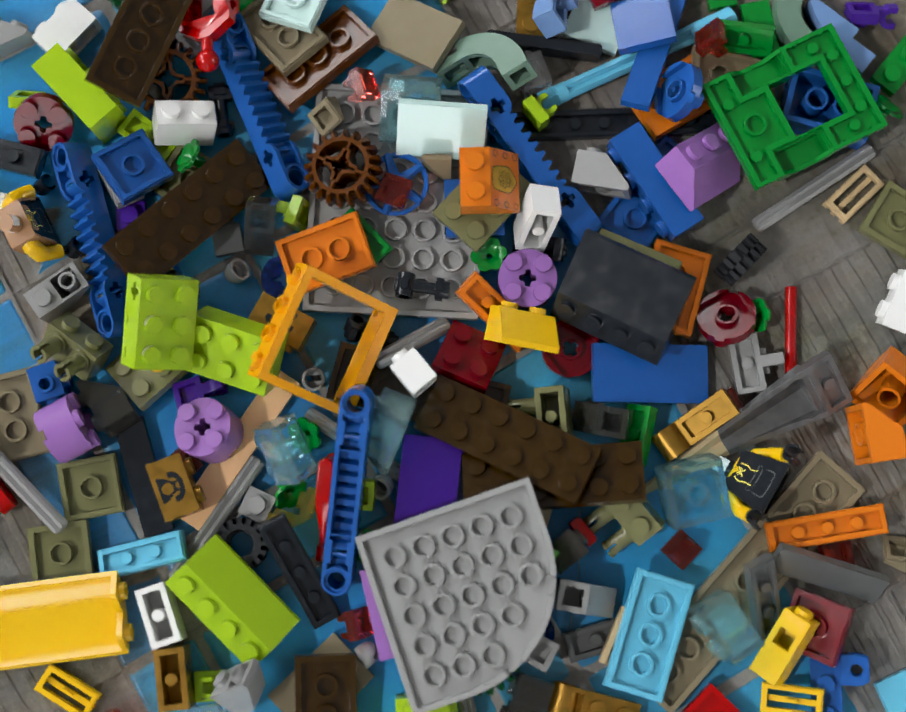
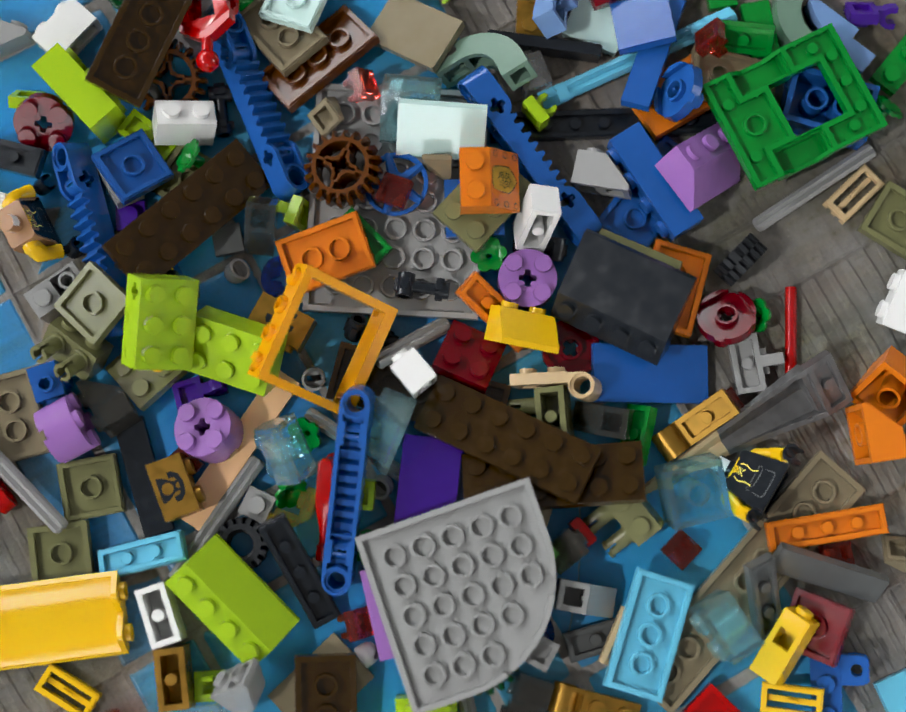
none -> plate [53,261,126,346]
none -> tan plate [509,366,602,402]

